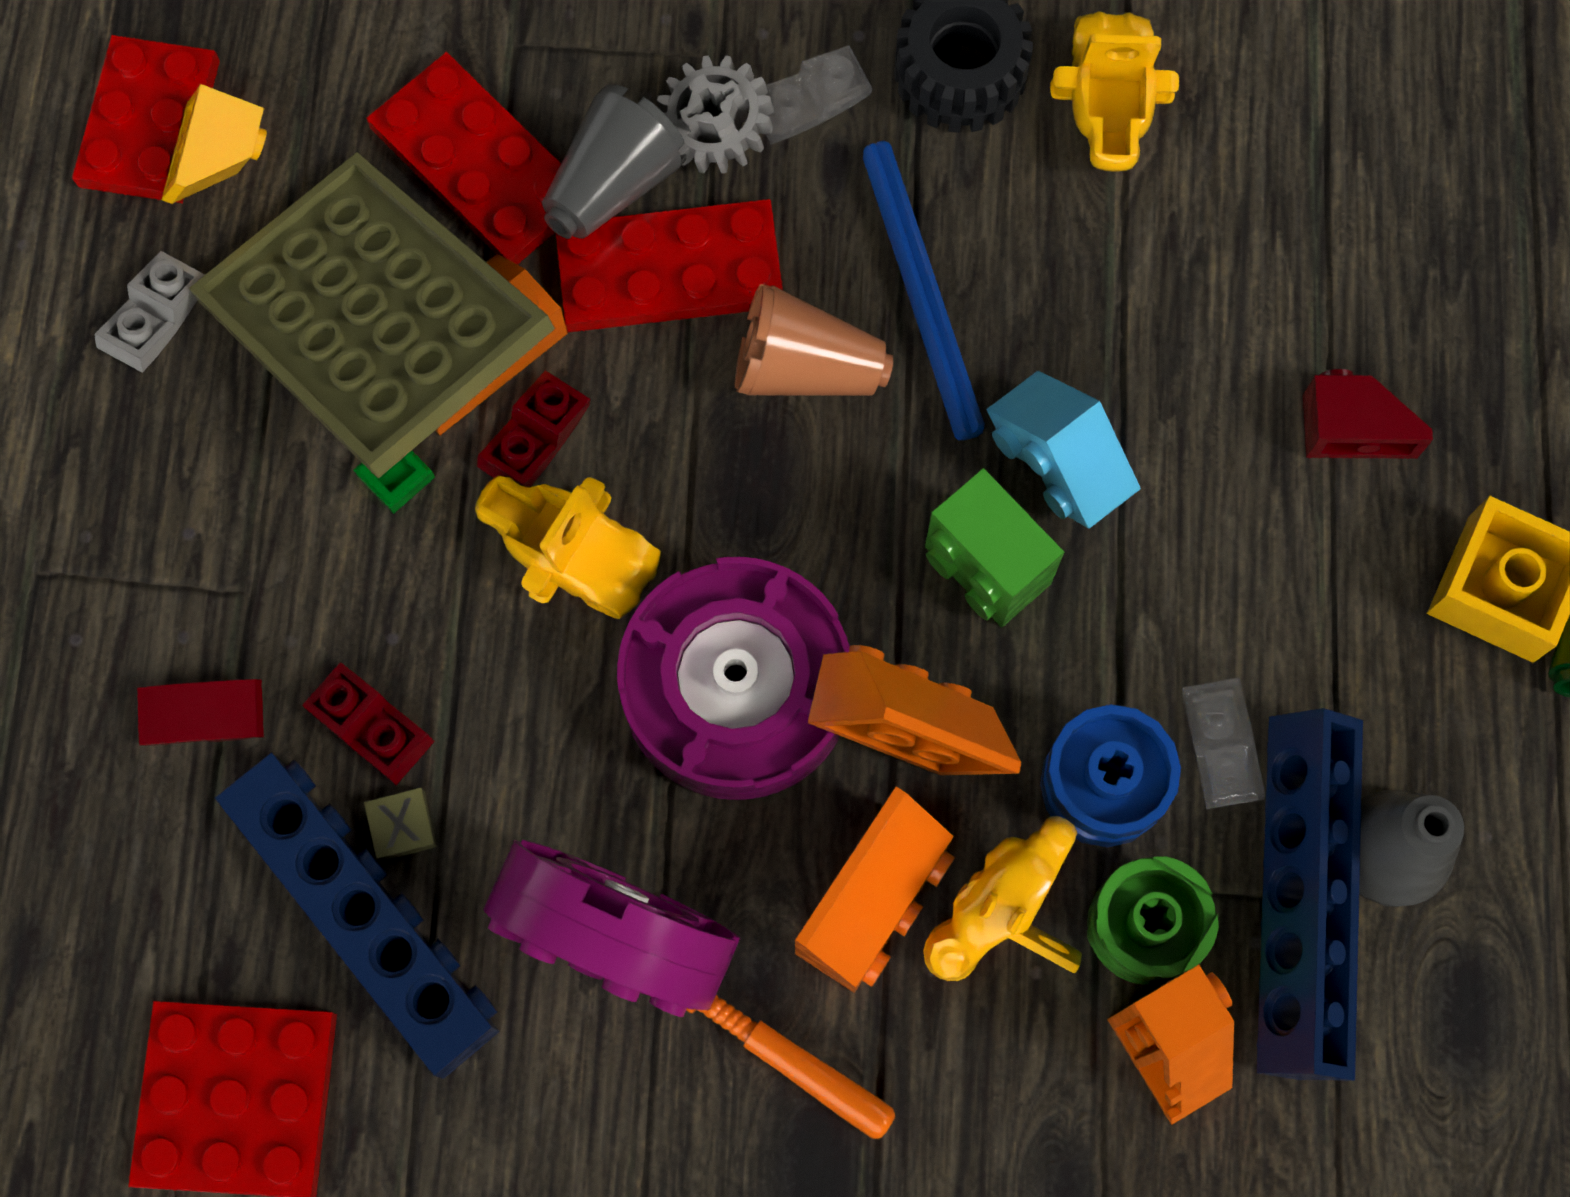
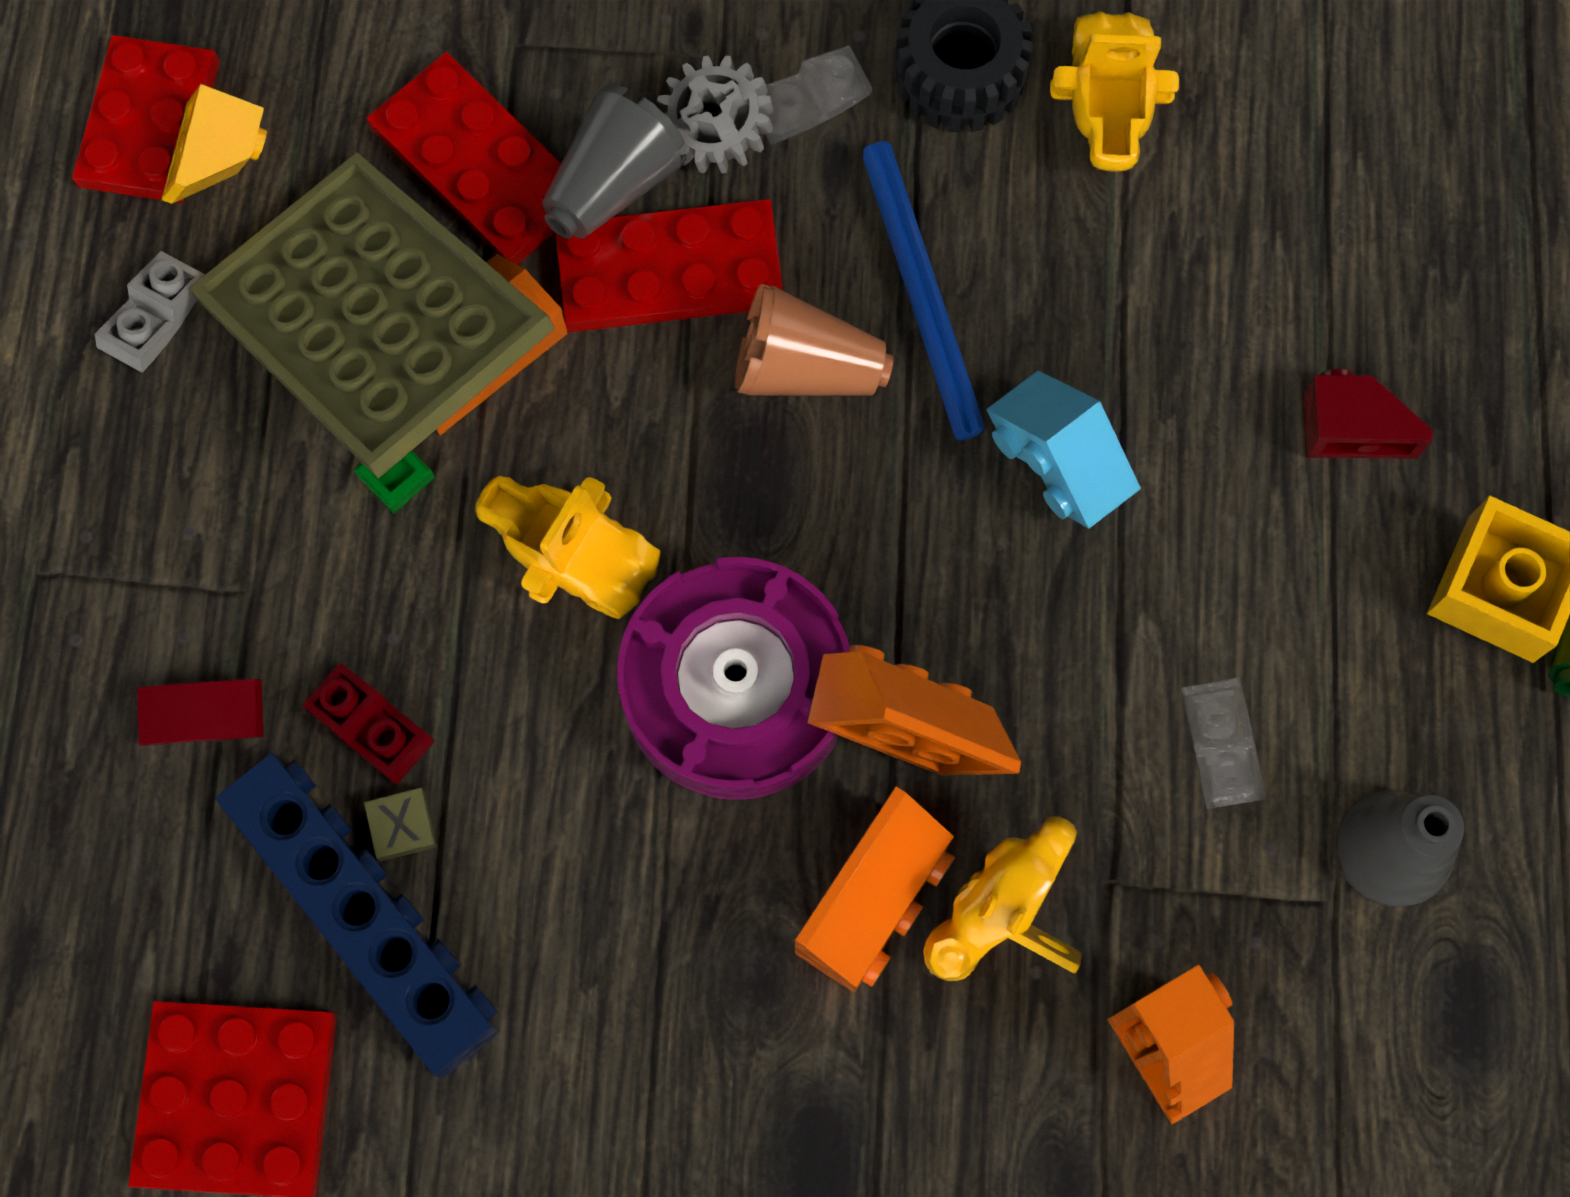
dark red slope [477,370,591,487] -> none
magenta piece [483,839,740,1017] -> none
orange piece [686,995,895,1139] -> none
bright green brick [925,468,1064,628] -> none
blue wheel [1040,704,1181,848] -> none
bright green brick [1087,856,1219,985] -> none
dark blue brick [1257,708,1363,1081] -> none

